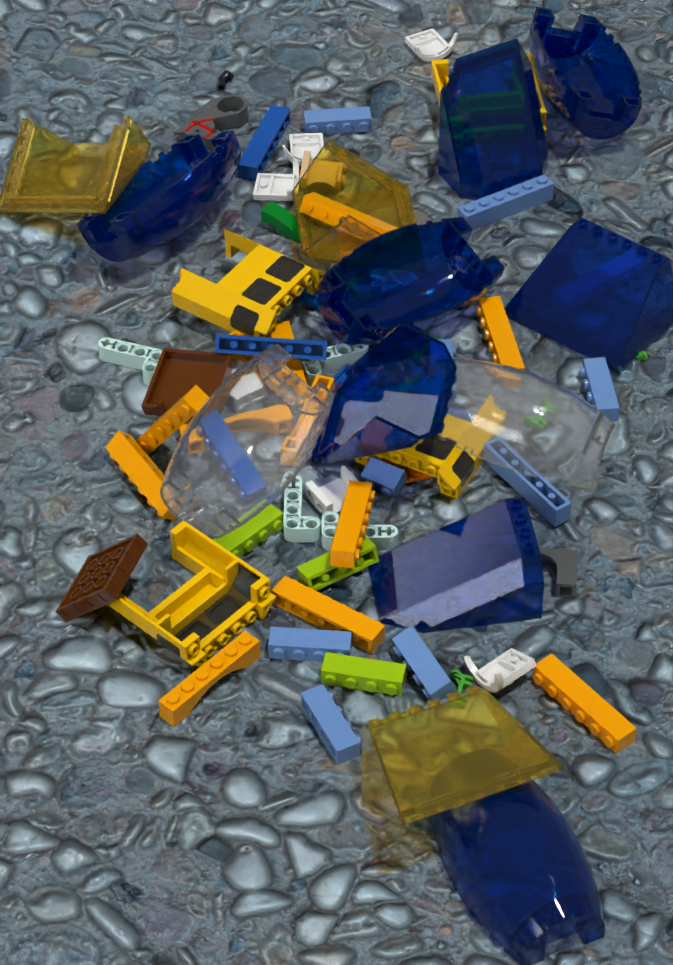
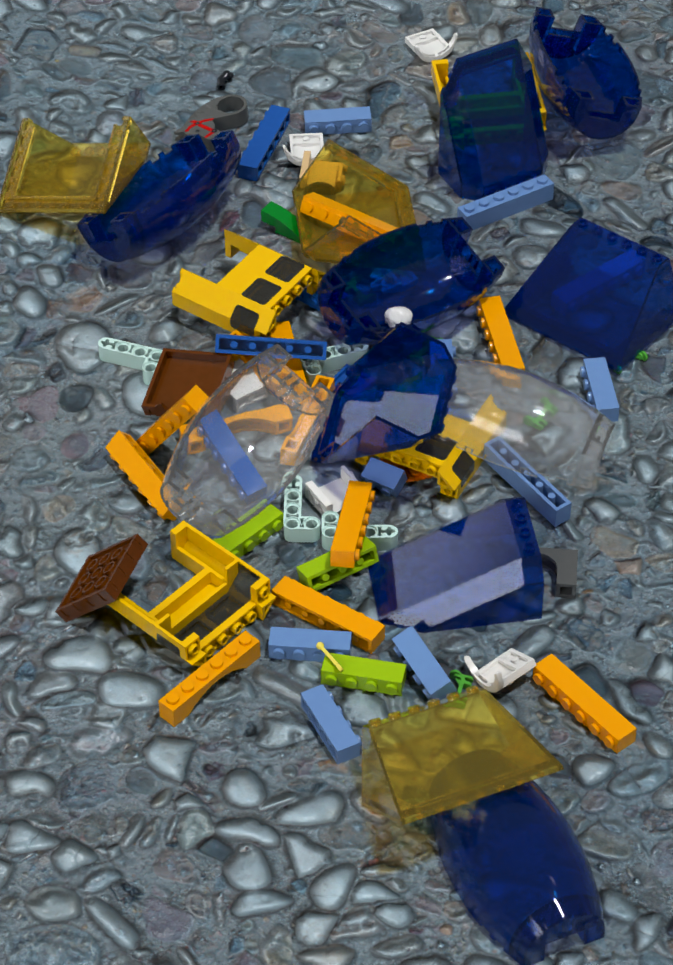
white piece [253,159,299,201] -> none
none -> light yellow hinge [316,642,343,672]
none -> white hair [384,306,413,328]

